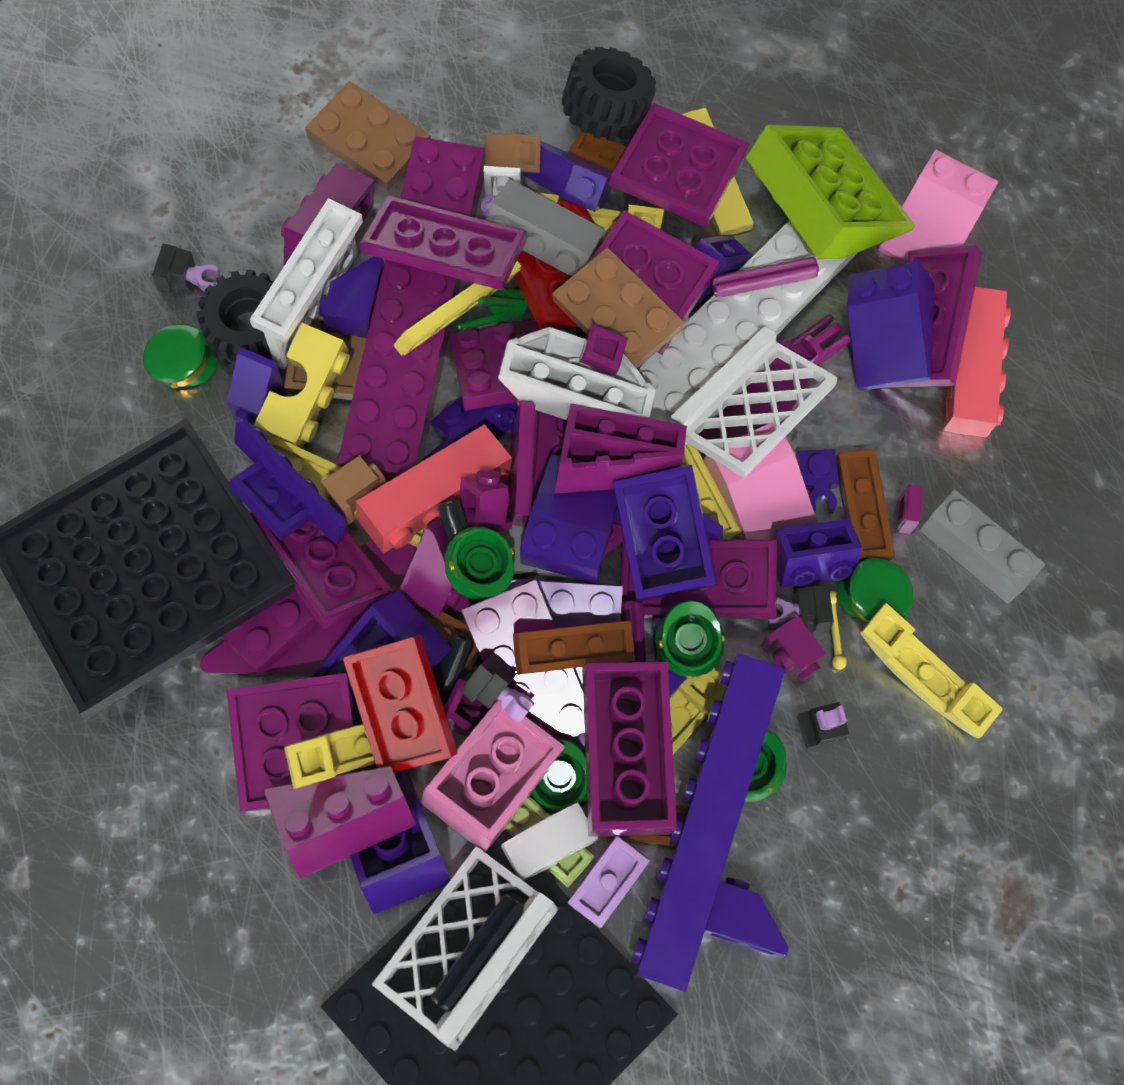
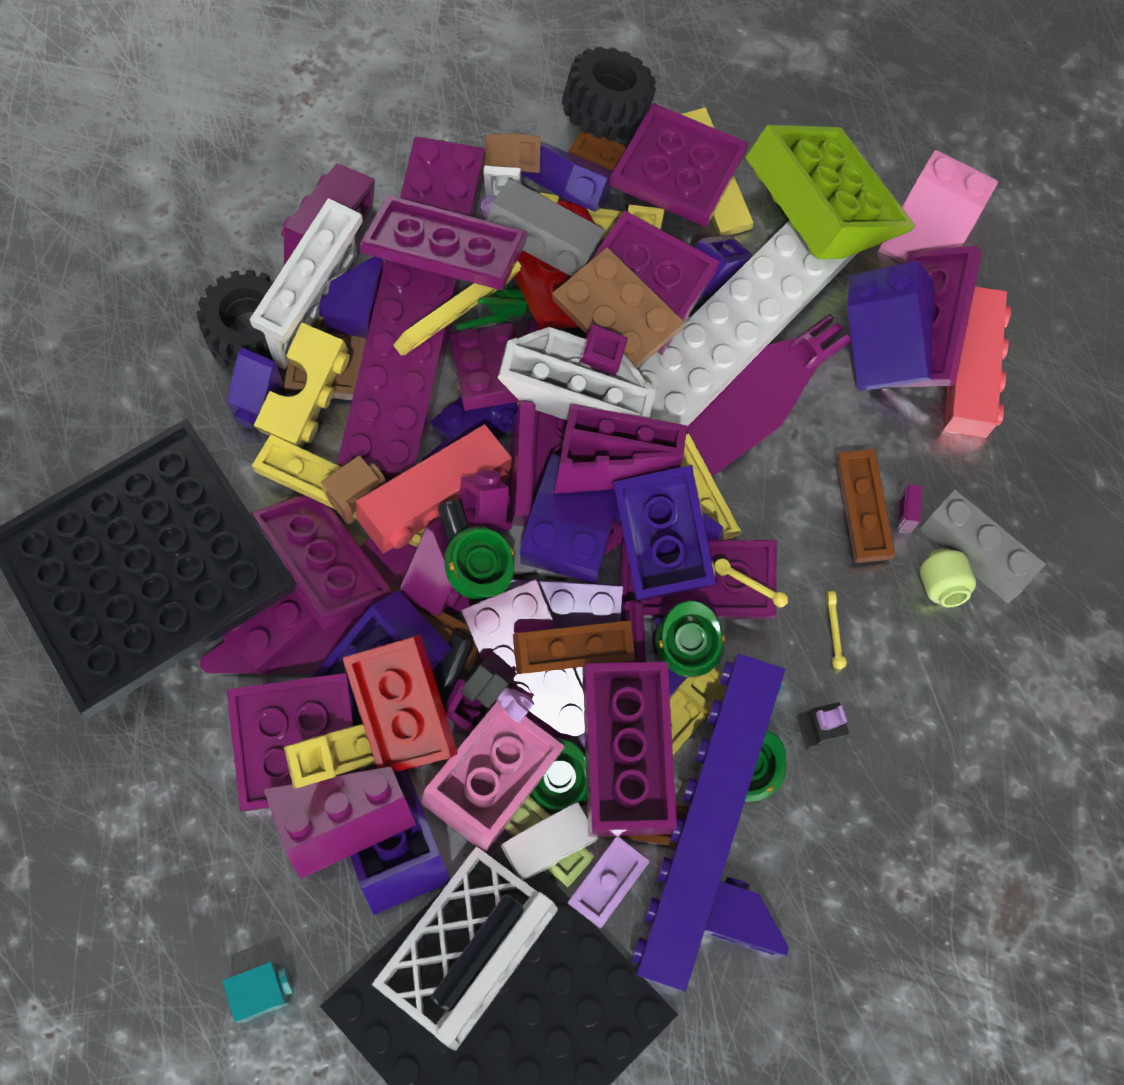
green piece [143,323,217,388] -> none
pearl dark grey piece [152,243,220,293] -> none
dark purple bracket [229,418,347,545] -> none
medium nougat plate [305,81,431,191] -> none
white fence [671,327,837,478] -> none
bright pink slope [703,423,818,540] -> none
magenta axle [711,257,819,298] -> none
magenta brick [760,615,826,682] -> none
pearl dark grey piece [768,585,834,632] -> none
dark purple brick [774,518,862,588] -> none
dark purple plate [795,449,839,514] -> none
green piece [837,558,913,623] -> none
light yellow slope [860,603,1003,739] -> none
none -> teal brick [222,962,293,1023]
none -> light yellow hinge [715,559,788,607]
none -> yellowish green head [920,548,976,607]

